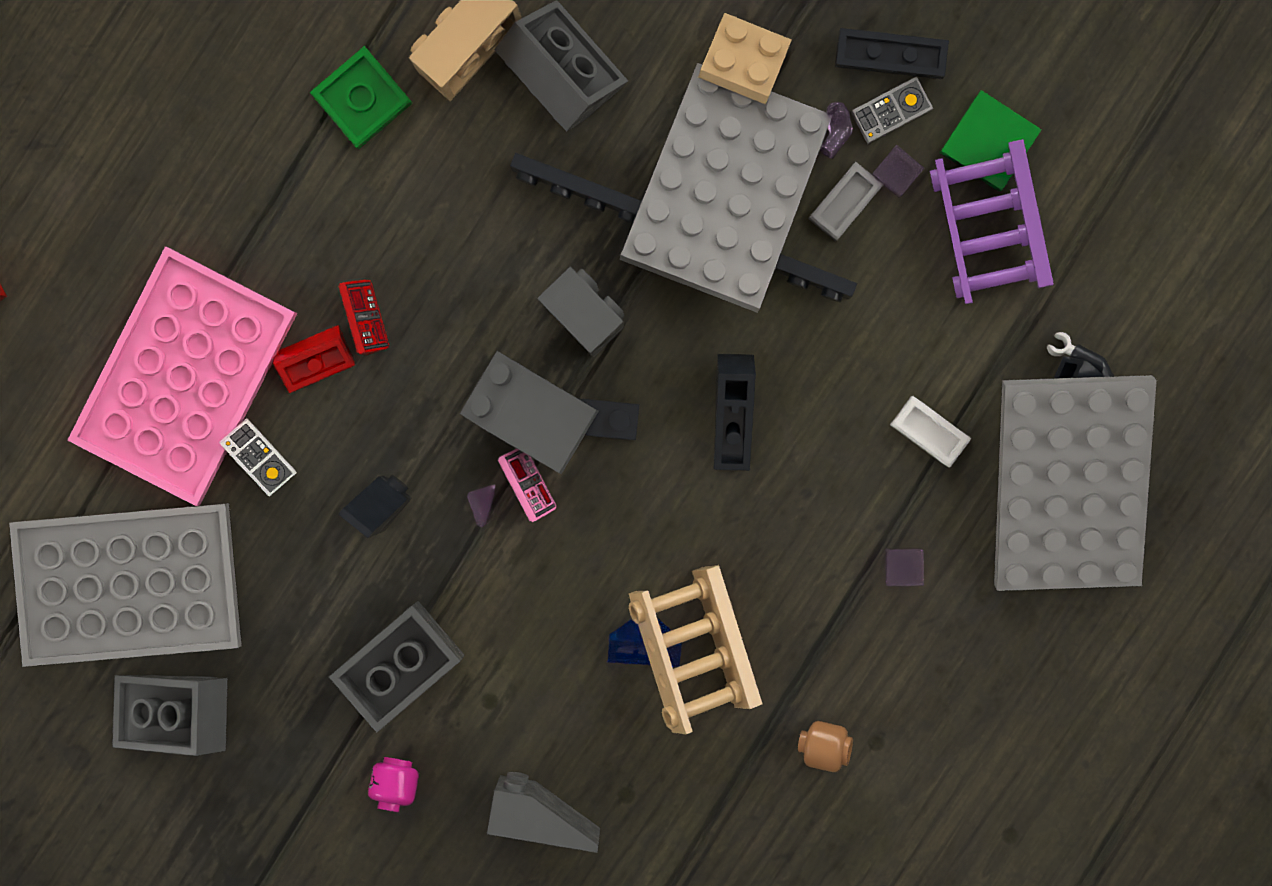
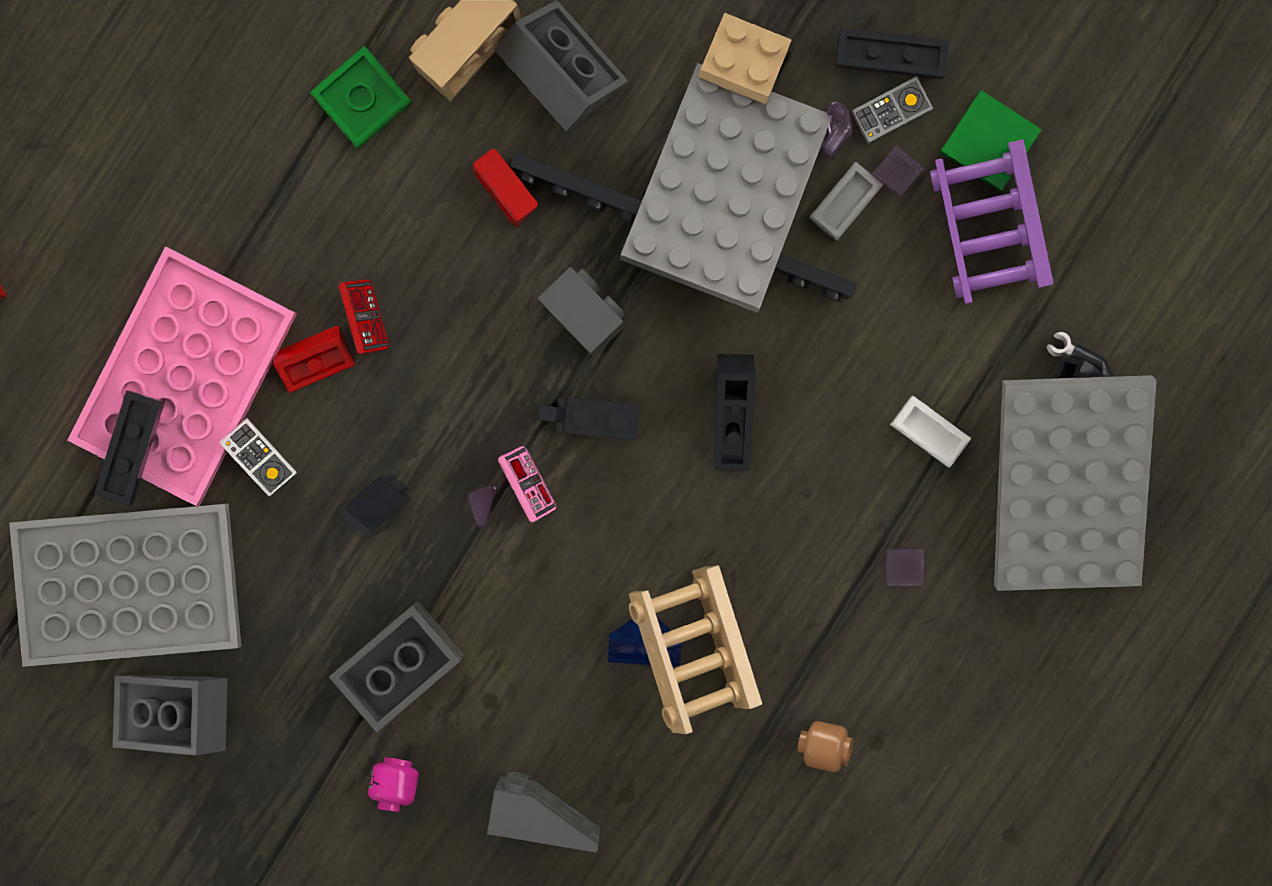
dark grey slope [460,351,599,474] -> none
none -> black plate [94,390,165,506]
none -> red slope [473,149,538,228]

